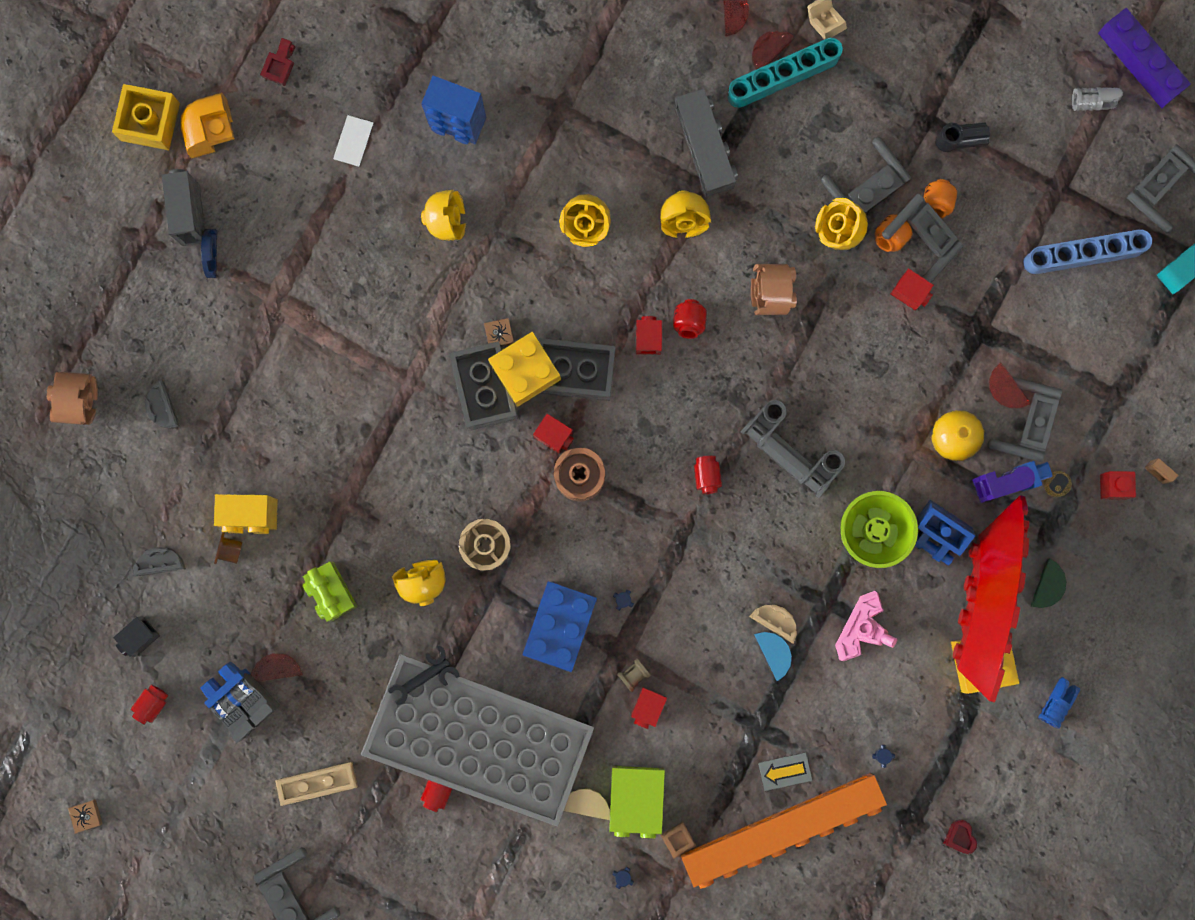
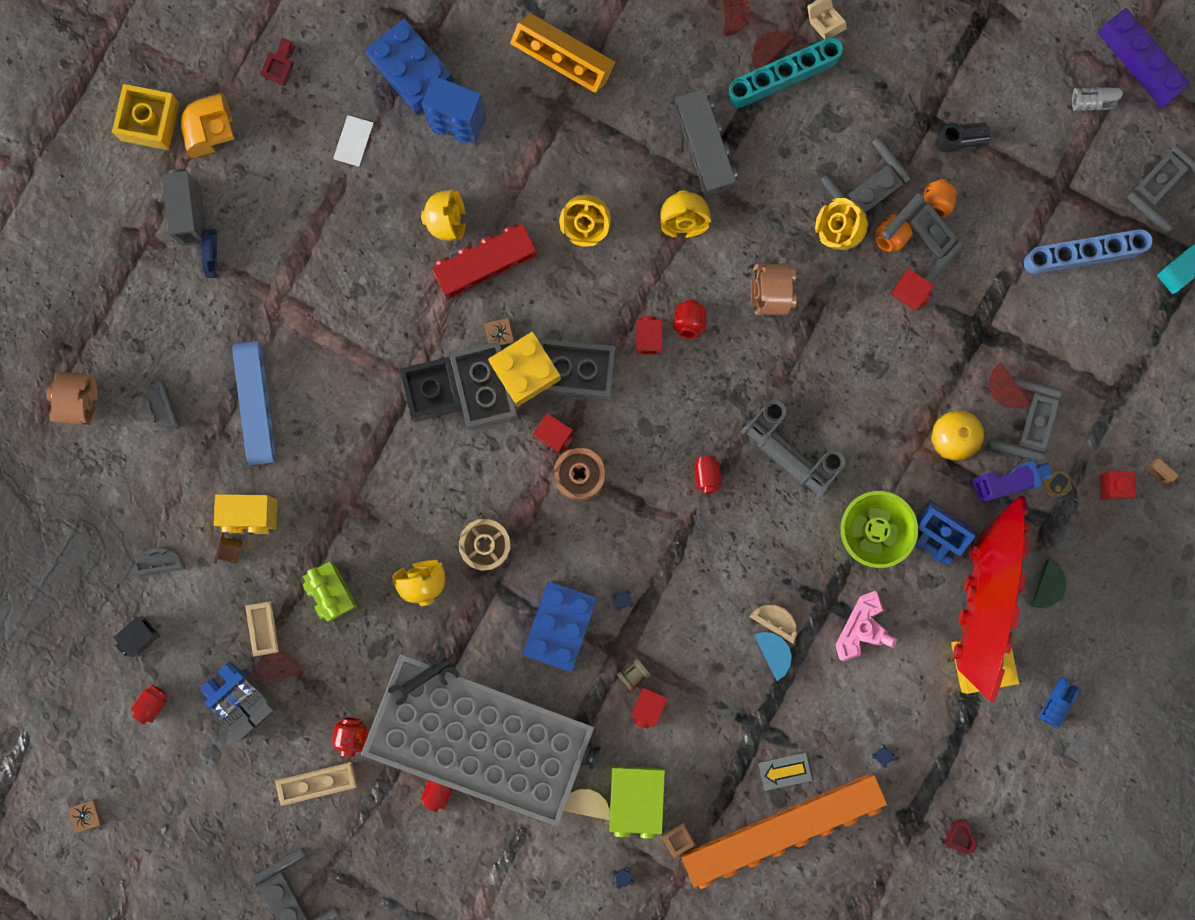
none -> medium blue beam [232,340,276,466]
none -> tan tile [245,601,279,657]
none -> red head [332,717,368,757]
none -> blue brick [365,19,454,115]
none -> black brick [399,357,463,422]
none -> red brick [432,224,537,300]
none -> light orange brick [510,13,615,93]
none -> black bush [581,743,601,769]

